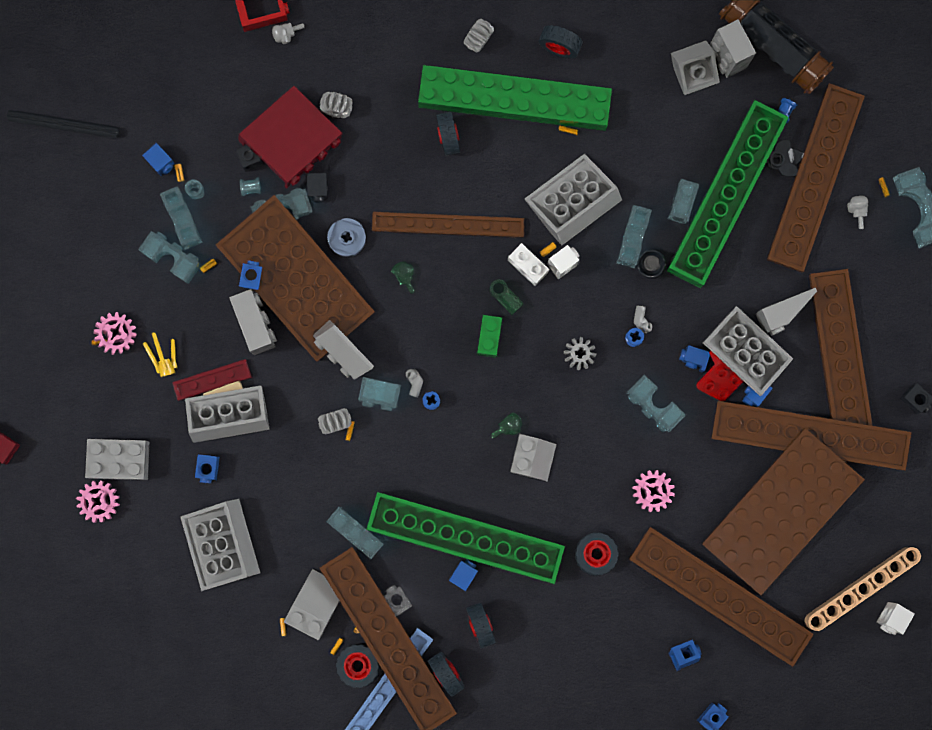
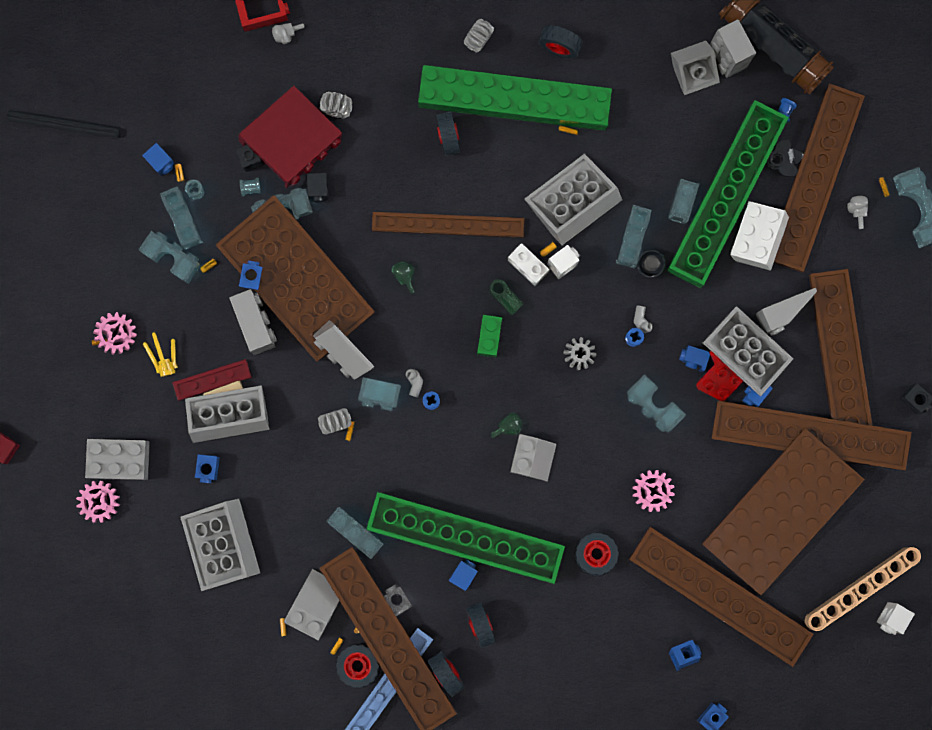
sand blue plate [327,218,366,257] -> none
none -> white brick [730,201,789,270]

